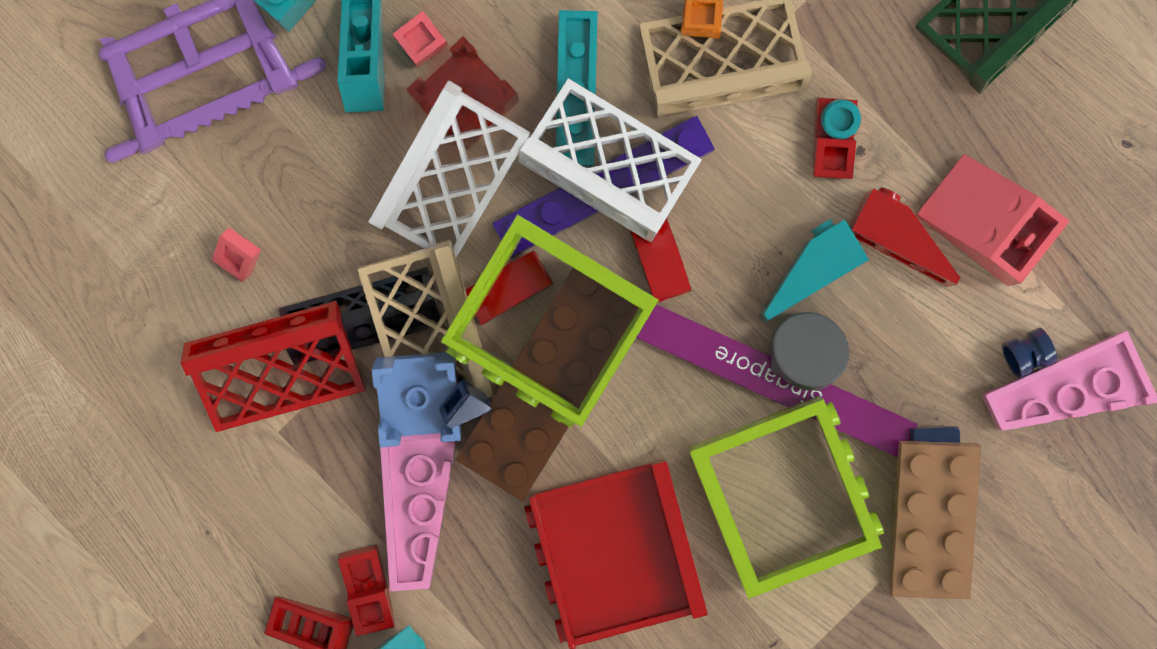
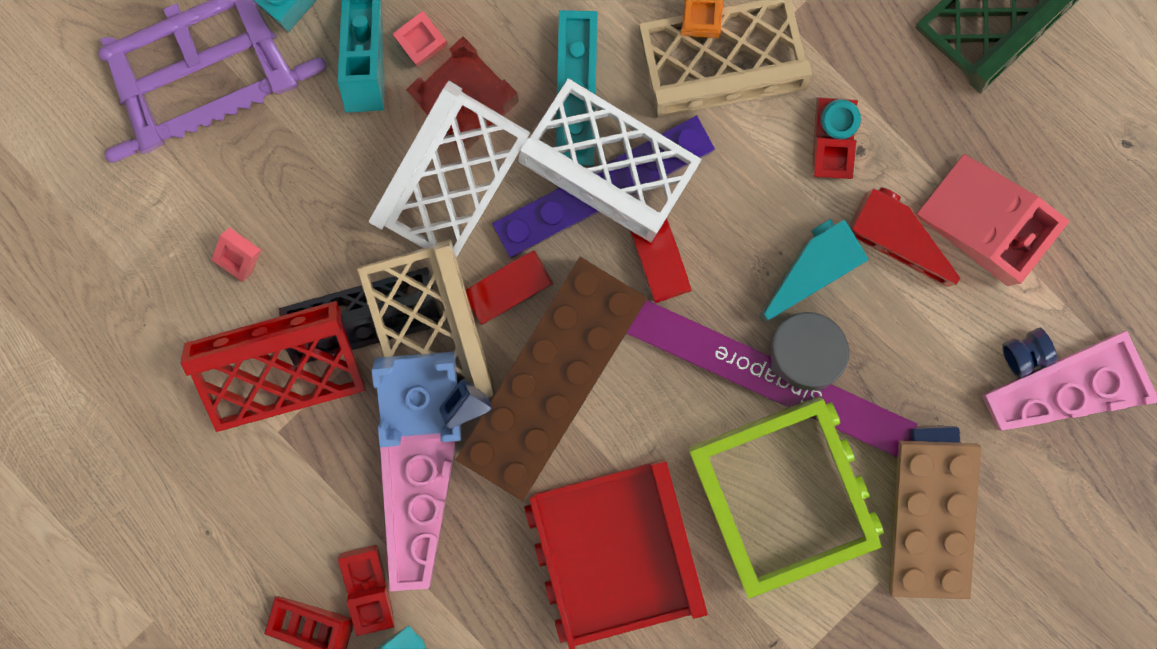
lime window [441,215,659,428] -> none

